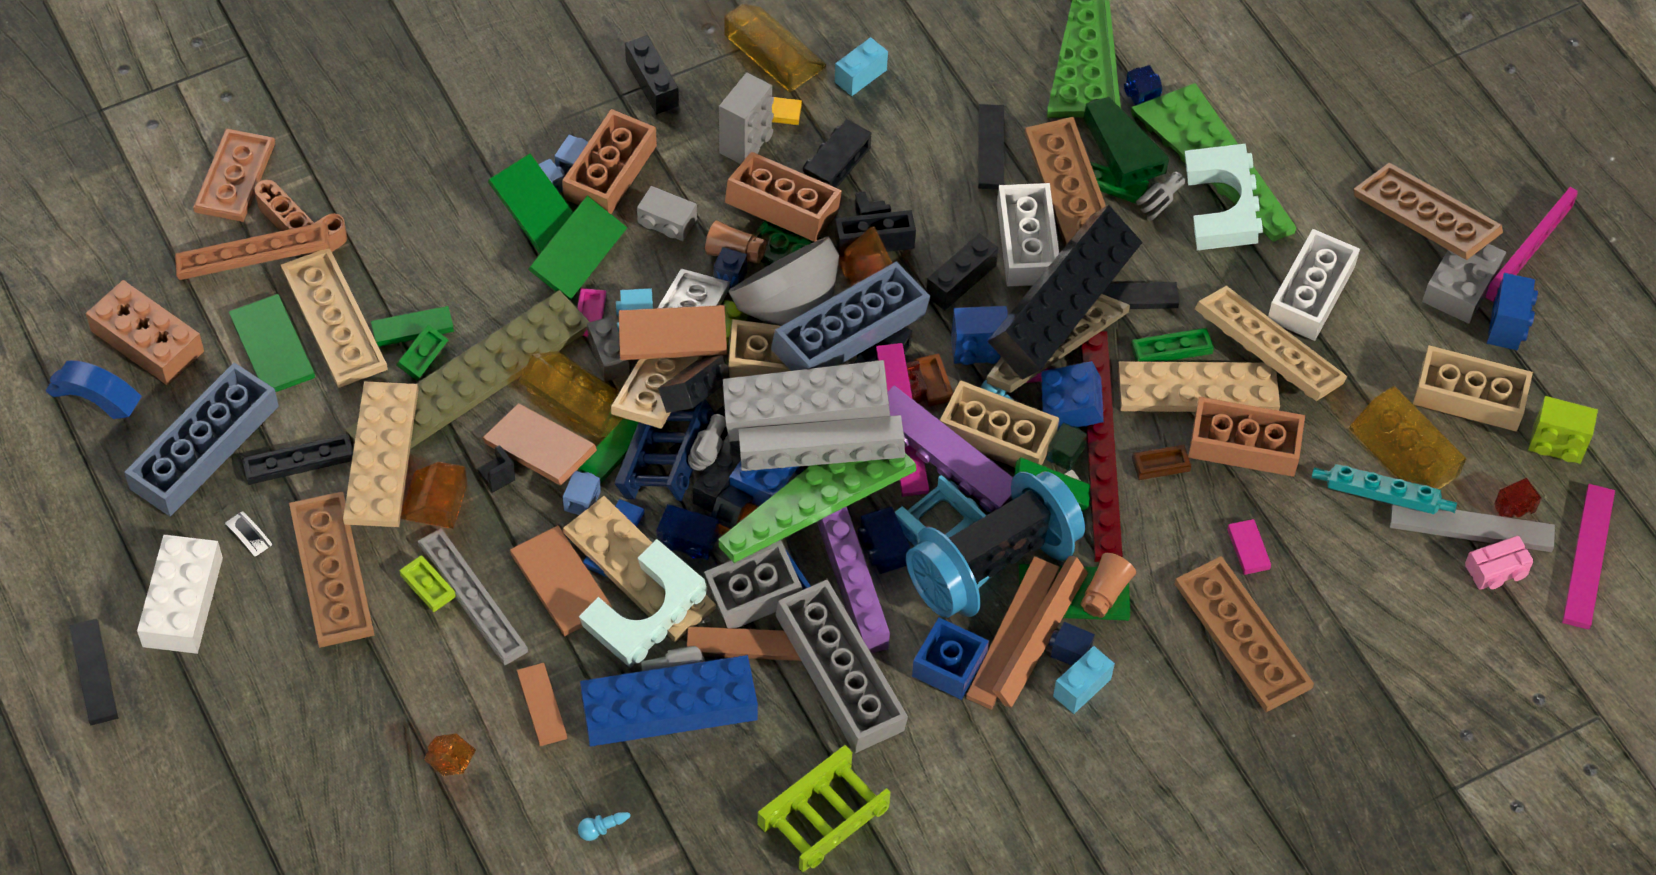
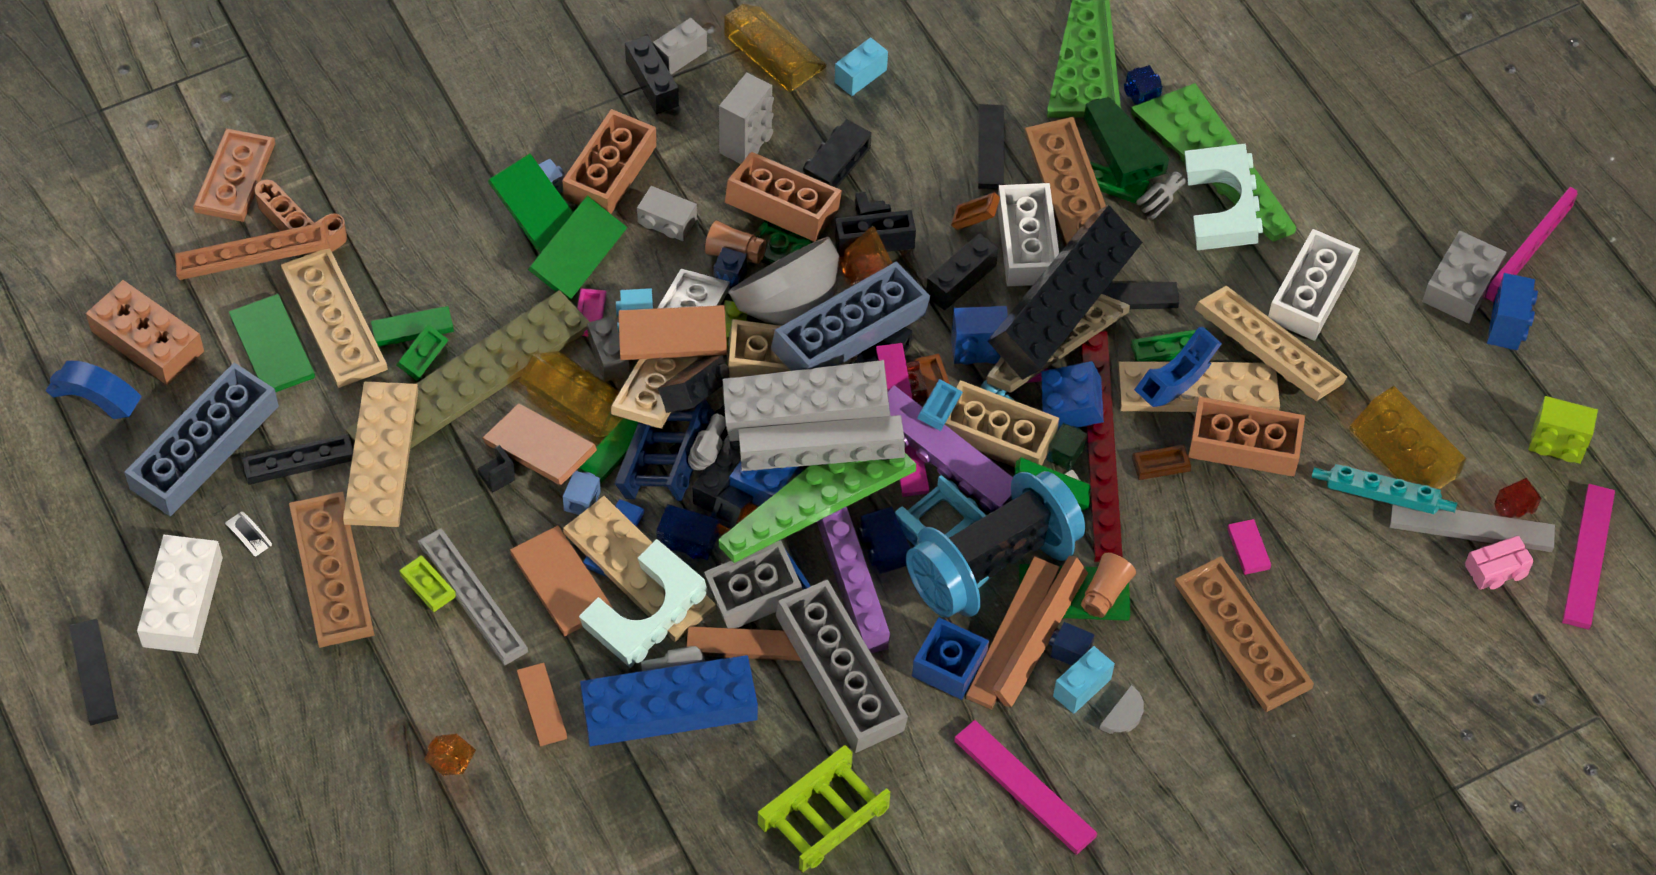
clear orange slope [400,462,467,529] -> none
medium blue brick [554,135,588,175] -> none
medium azure bar [578,812,630,841] -> none
yellow tile [772,97,802,125] -> none
medium nougat plate [1354,163,1503,260] -> none
tan brick [1413,345,1533,432] -> none
none -> light grey brick [653,18,707,74]
none -> dark azure tile [917,379,963,431]
none -> dark orange tile [951,192,1000,230]
none -> dark pink tile [954,720,1097,855]
none -> light grey tile [1100,685,1144,734]
none -> blue arch [1134,327,1222,407]

